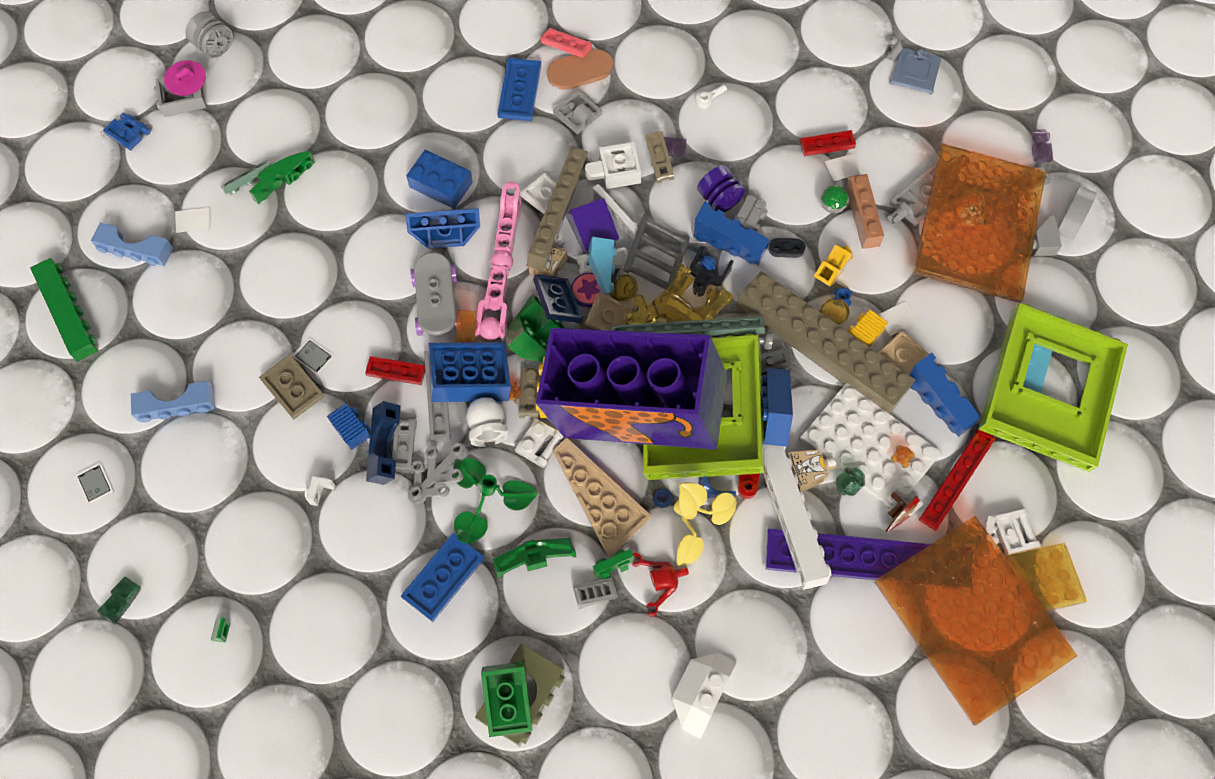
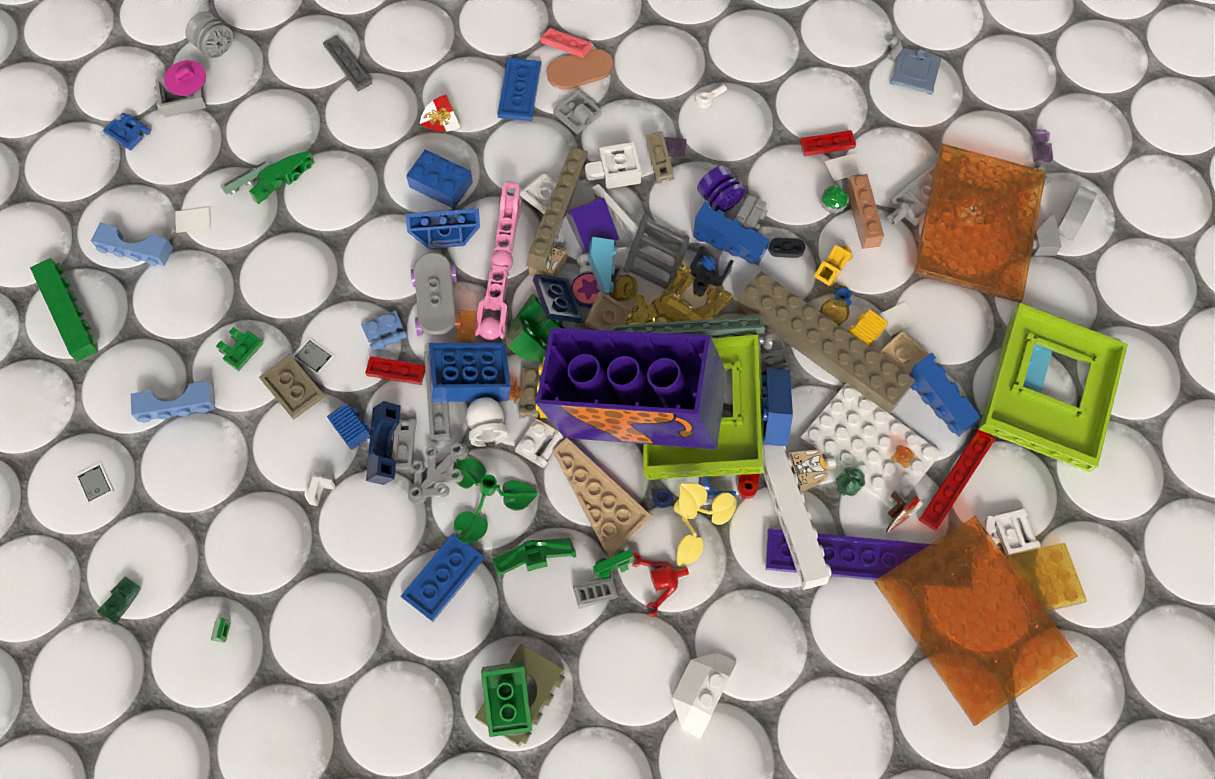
none -> green plate [216,326,264,371]
none -> dark grey tile [323,36,372,92]
none -> medium blue plate [361,310,407,351]
none -> shield [420,94,461,132]

